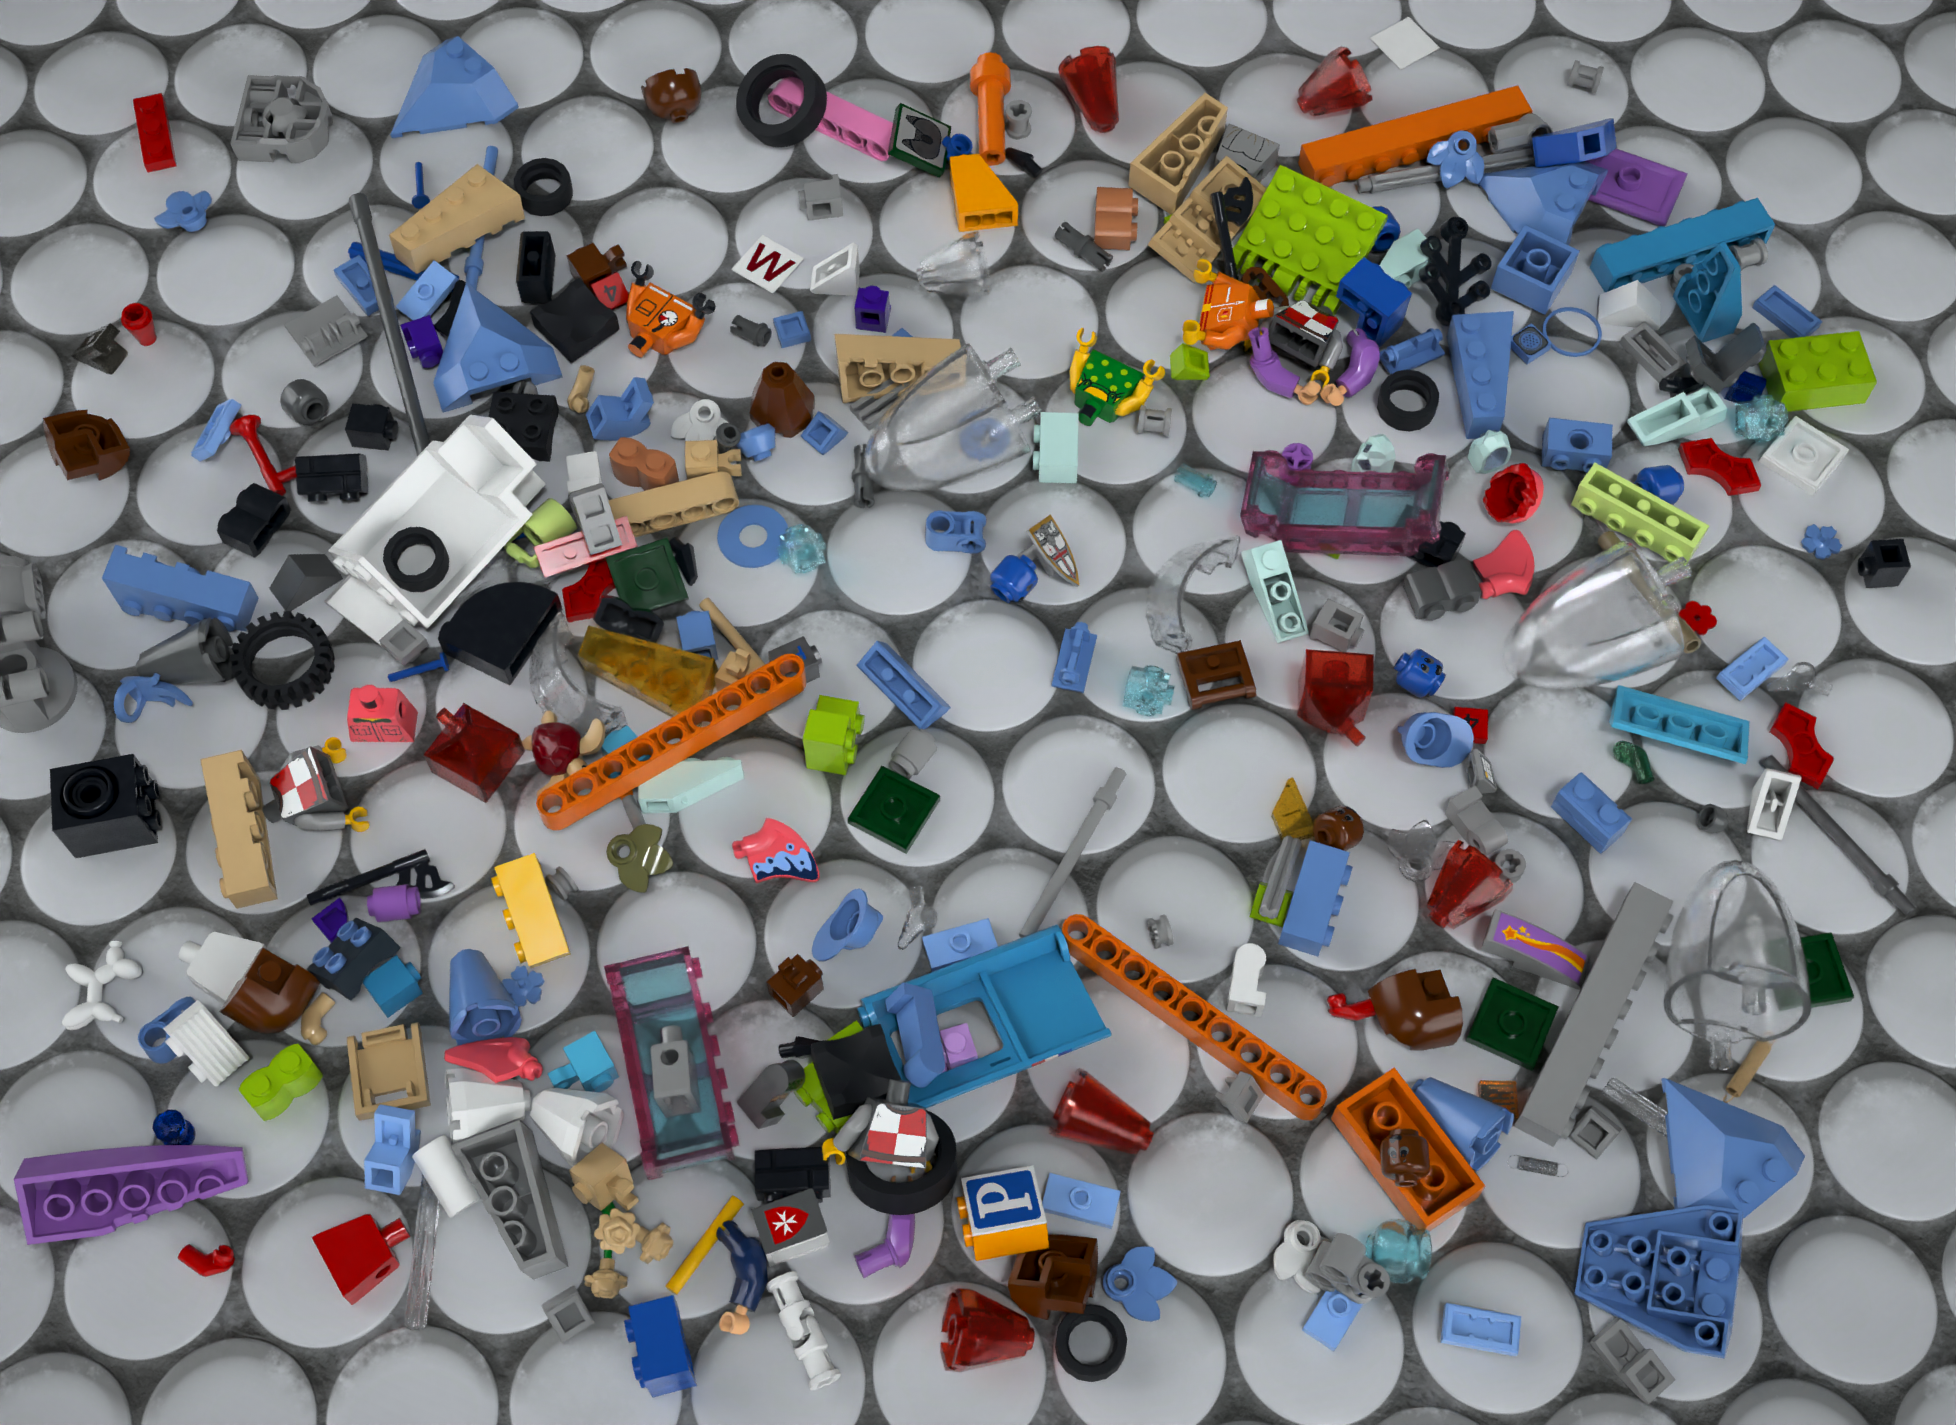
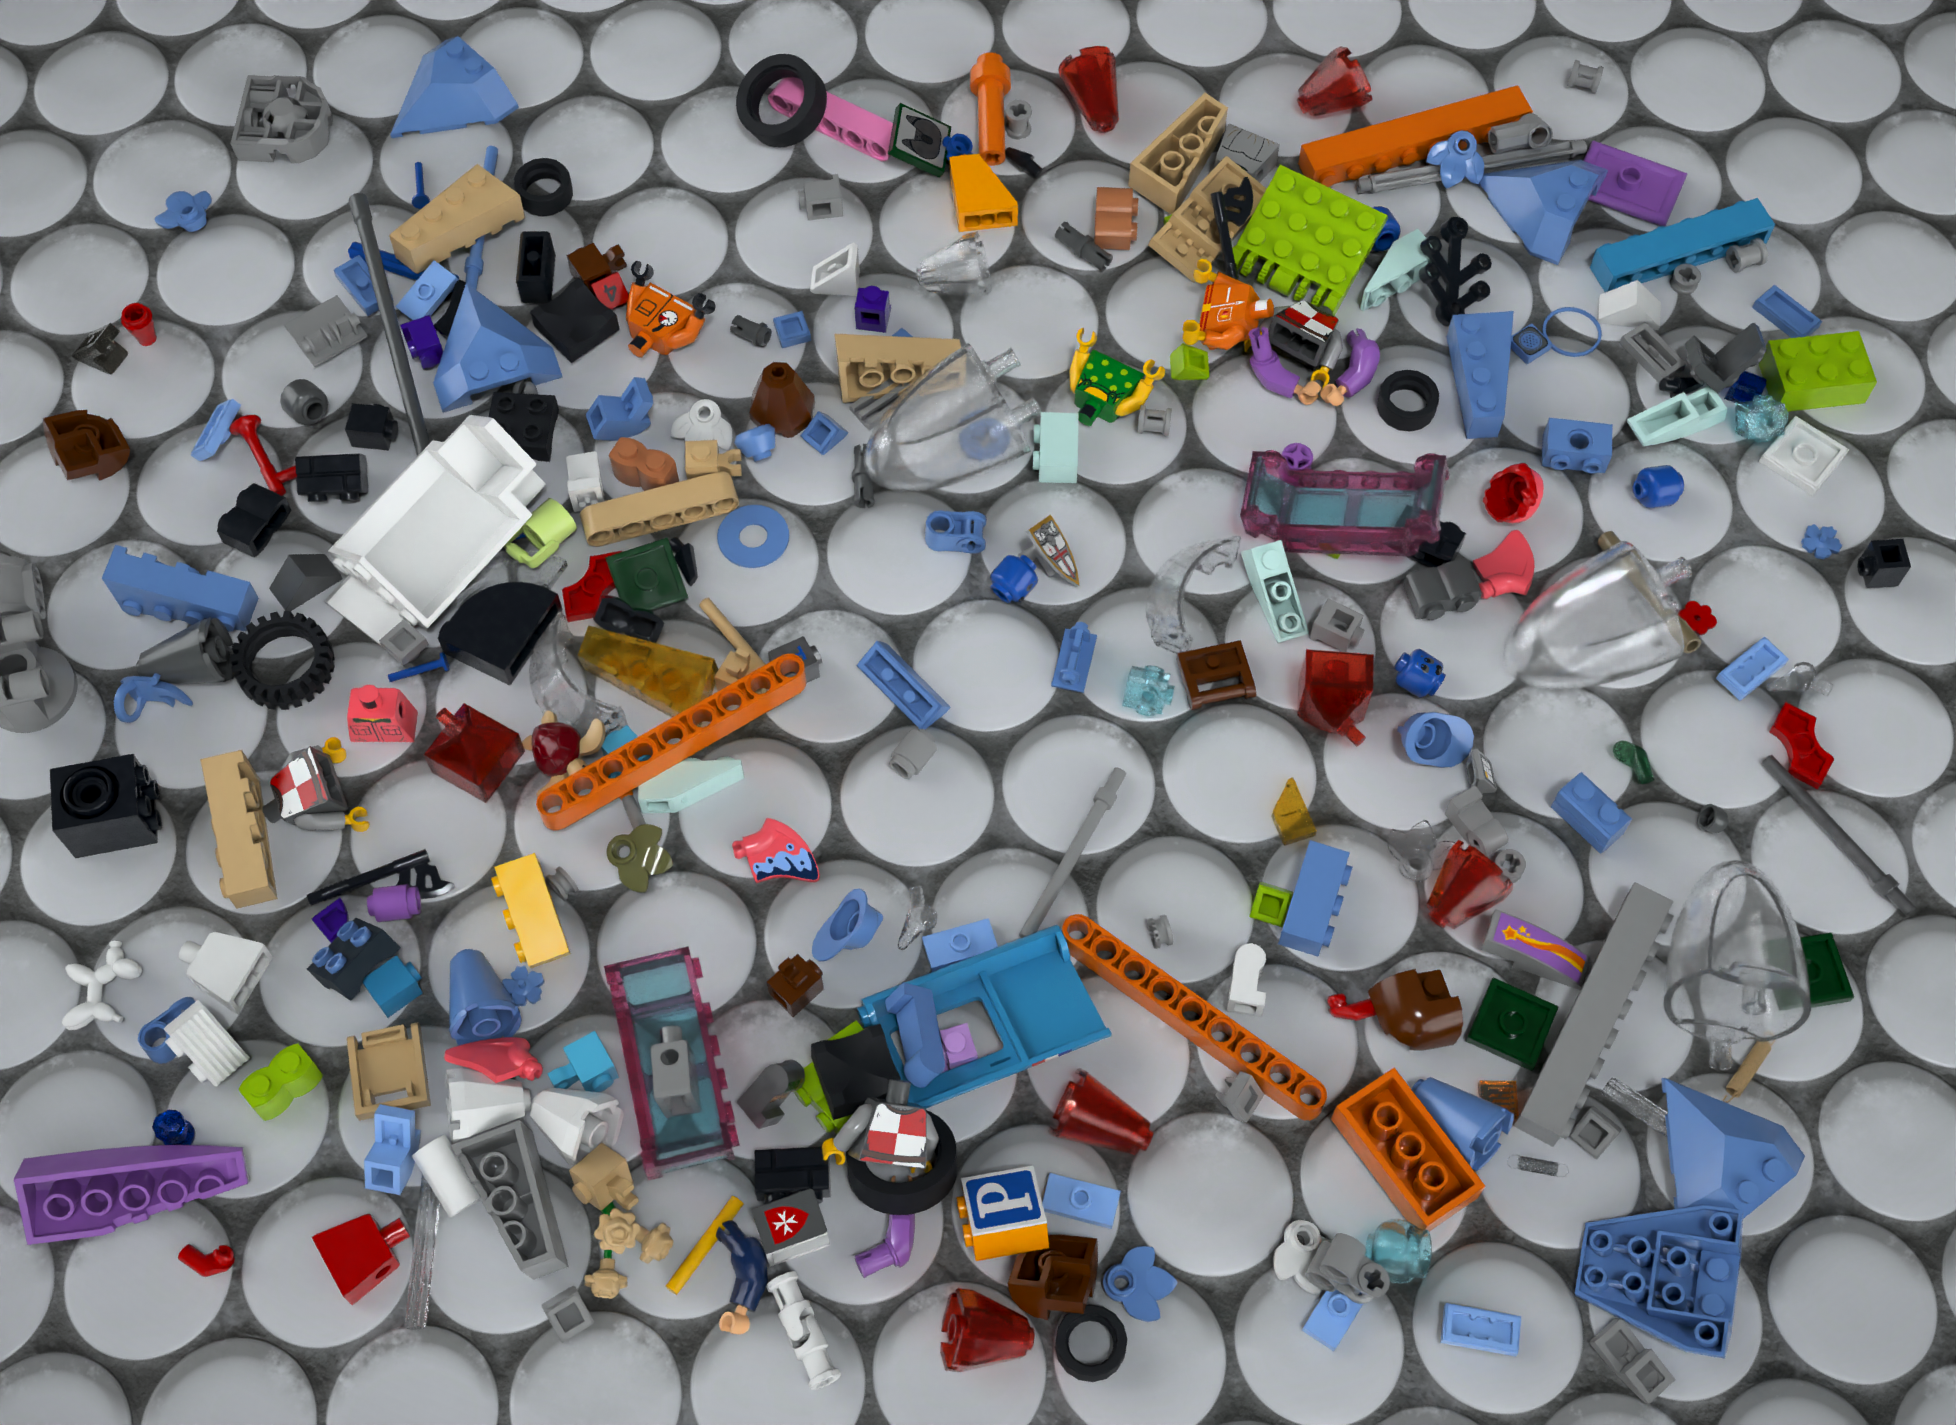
red plate [133,93,177,173] -> none
reddish brown brick [219,948,320,1034] -> none
tan arm [301,992,335,1045] -> none
black tyre [383,527,449,592] -> none
plate [533,516,638,579] -> none
tan arm [567,365,595,413] -> none
light grey tile [568,483,622,555] -> none
blue brick [624,1295,697,1398] -> none
reddish brown cylinder [641,68,702,123] -> none
medium blue brick [676,611,719,666] -> none
dark grey pin [713,423,741,454] -> none
white sticker [731,235,804,293] -> none
clear light blue brick [777,524,826,574] -> none
black bar [779,1036,819,1059] -> none
lime brick [802,695,865,775] -> none
dark green tile [847,766,940,854] -> none
clear light blue pin [1174,463,1217,497] -> none
reddish brown beam [1240,267,1289,307] -> none
light grey axle [1259,836,1301,919] -> none
reddish brown head [1313,805,1364,851] -> none
blue brick [1336,257,1412,348] -> none
light aqua rock [1351,434,1396,486] -> none
white sticker [1370,17,1440,70] -> none
medium blue hinge [1379,328,1445,375] -> none
reddish brown head [1380,1129,1430,1187] -> none
red tile [1453,707,1488,744] -> none
light aqua rock [1468,430,1512,474] -> none
medium blue brick [1491,225,1580,315] -> none
blue slope [1532,118,1617,167] -> none
yellowish green brick [1571,463,1709,568] -> none
medium azure slope [1609,685,1750,764] -> none
dark azure wedge [1673,242,1742,343] -> none
red tile [1678,438,1761,496] -> none
white slope [1747,768,1801,841] -> none

